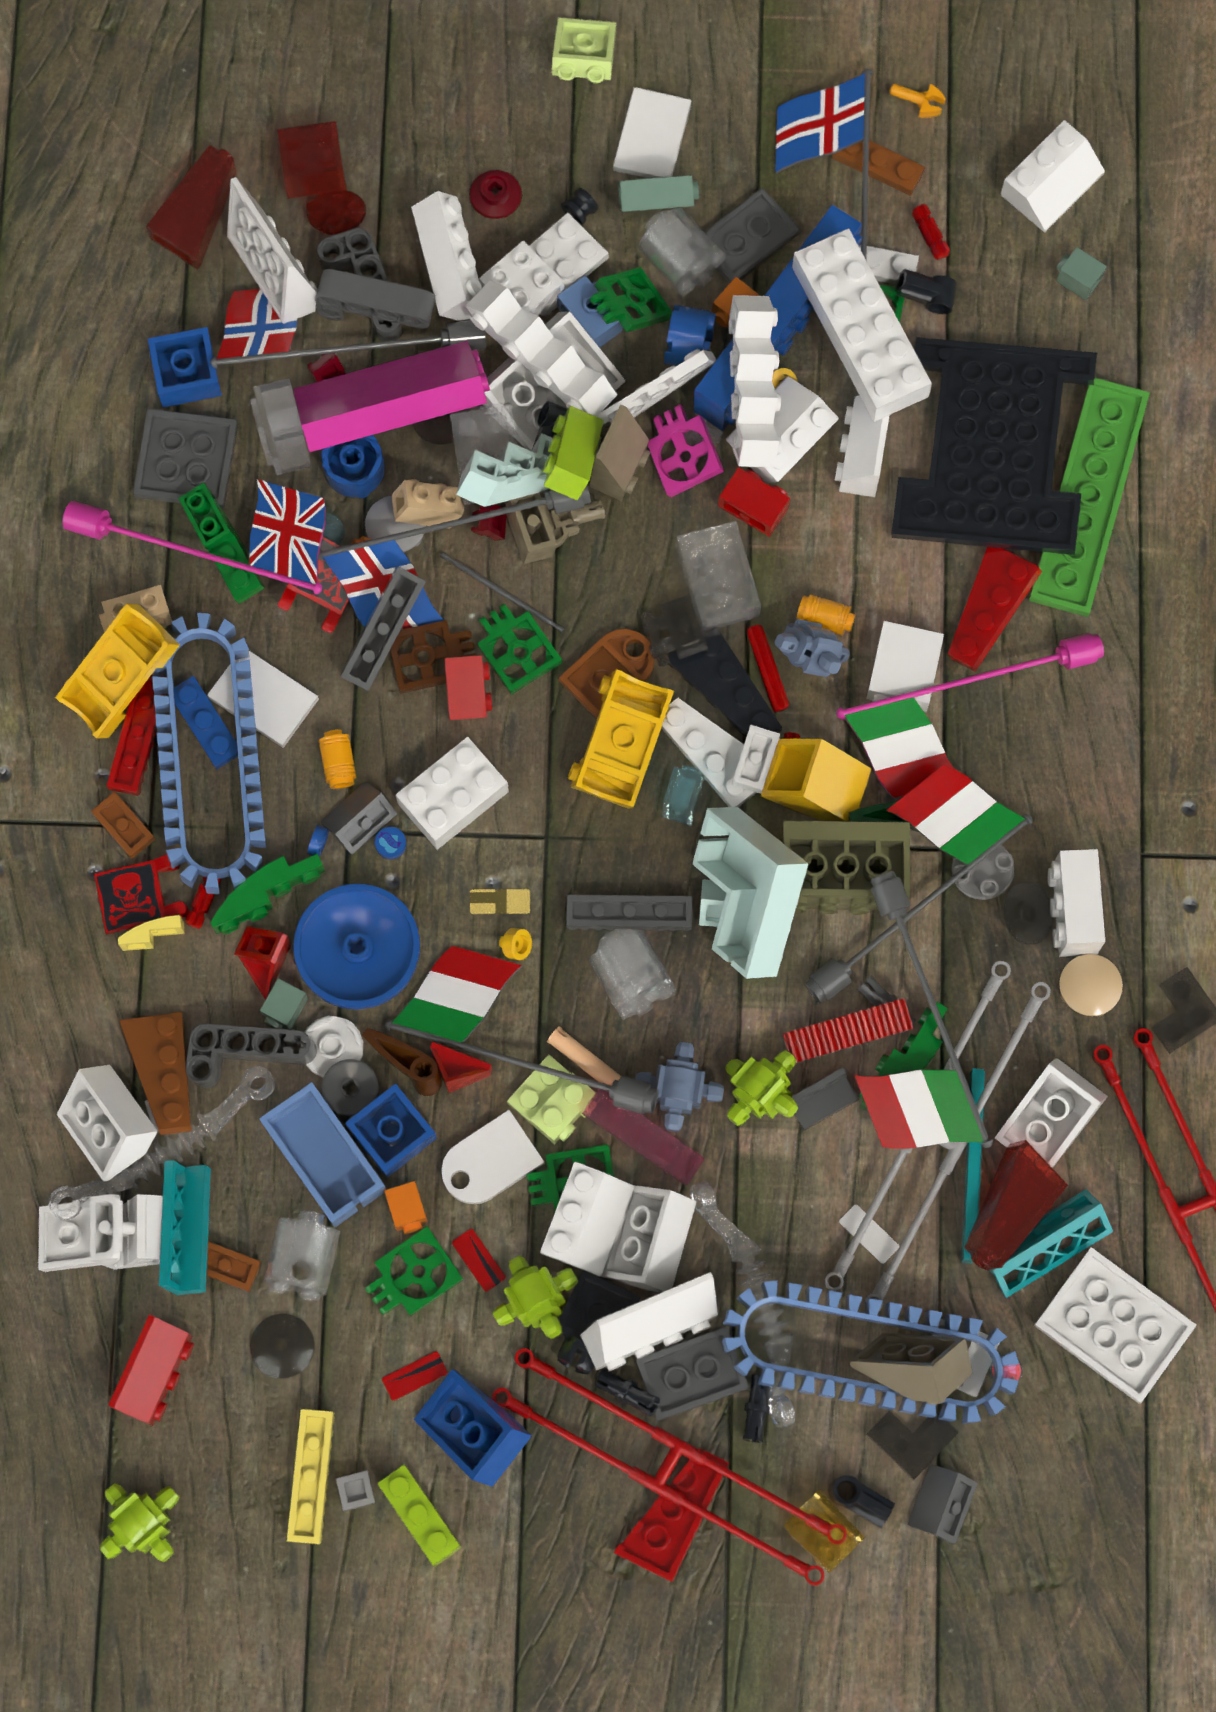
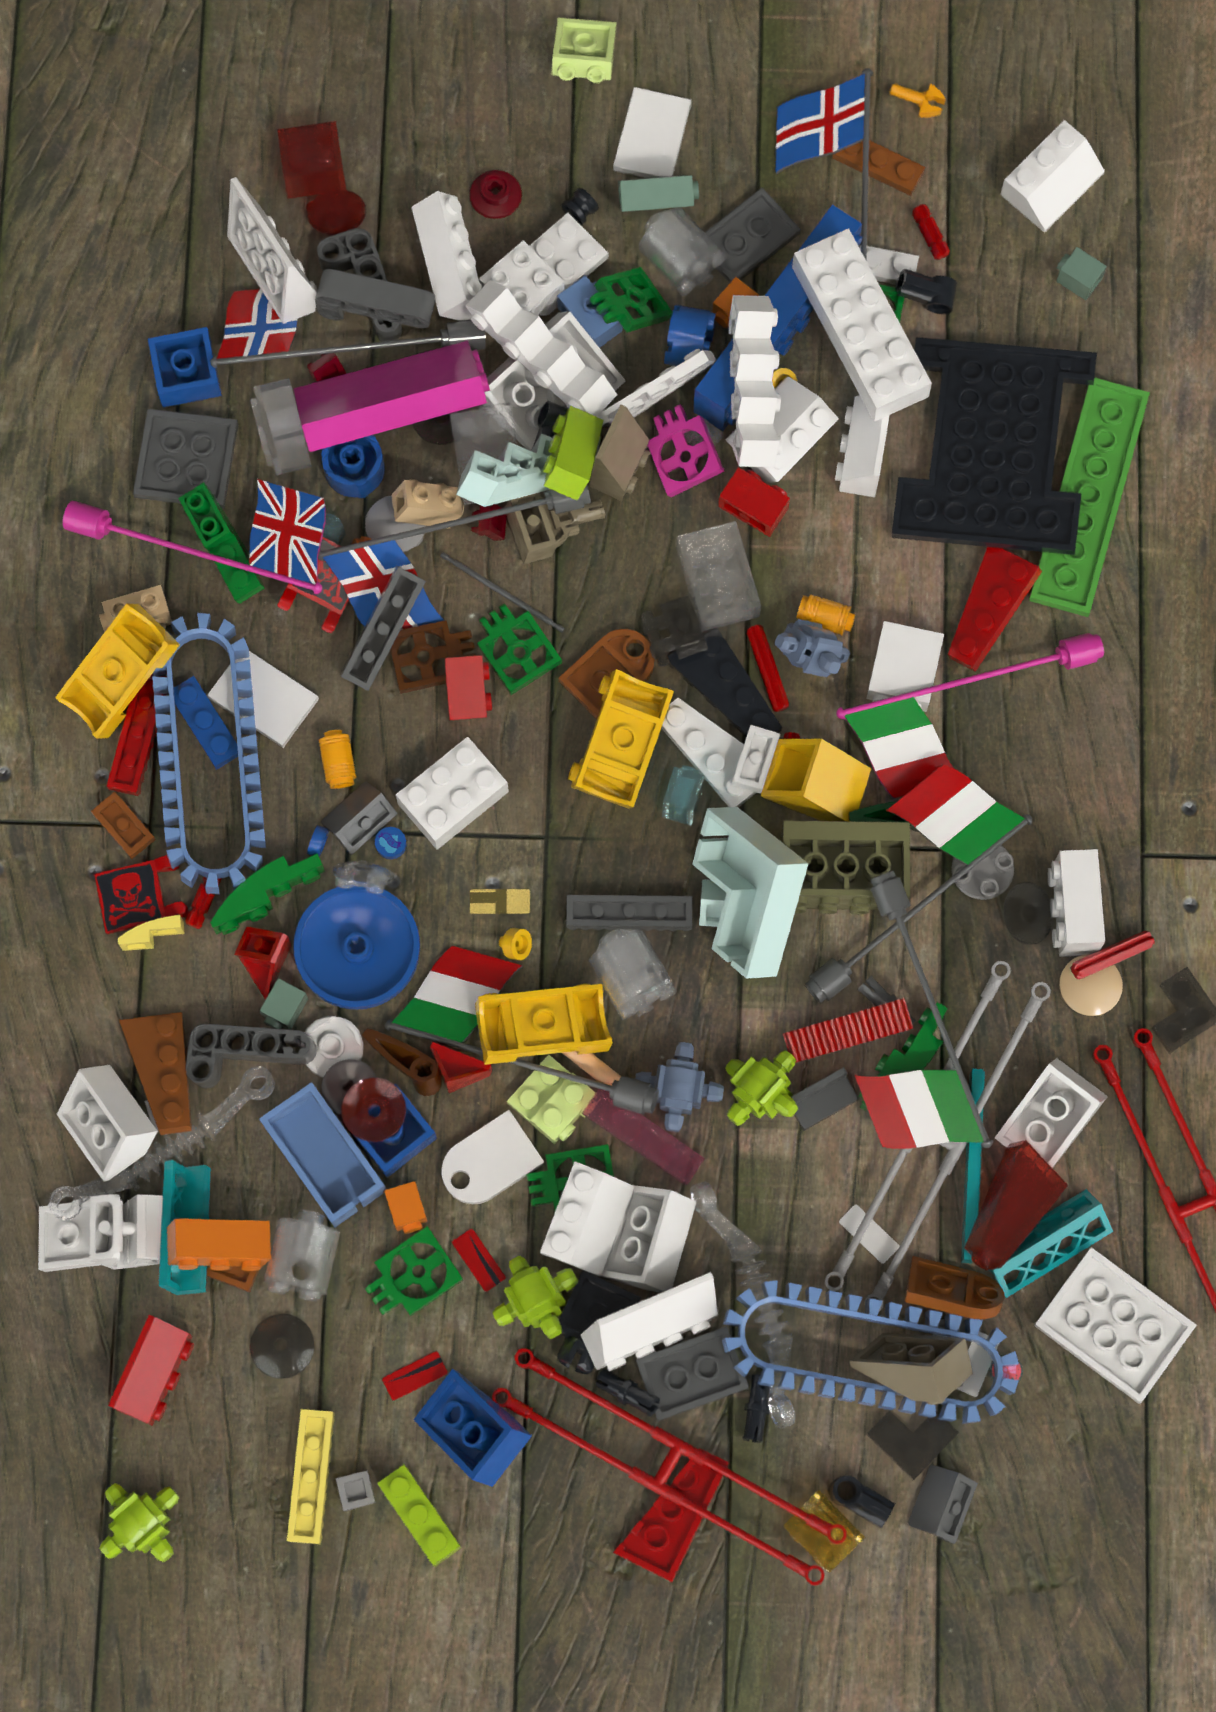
clear red slope [146,145,237,270] -> none
none -> orange brick [167,1219,271,1271]
none -> clear dish [333,860,394,894]
none -> clear red dish [342,1078,406,1142]
none -> yellow piece [475,984,613,1065]
none -> dark orange tile [905,1256,1005,1319]
none -> red axle [1070,931,1155,979]

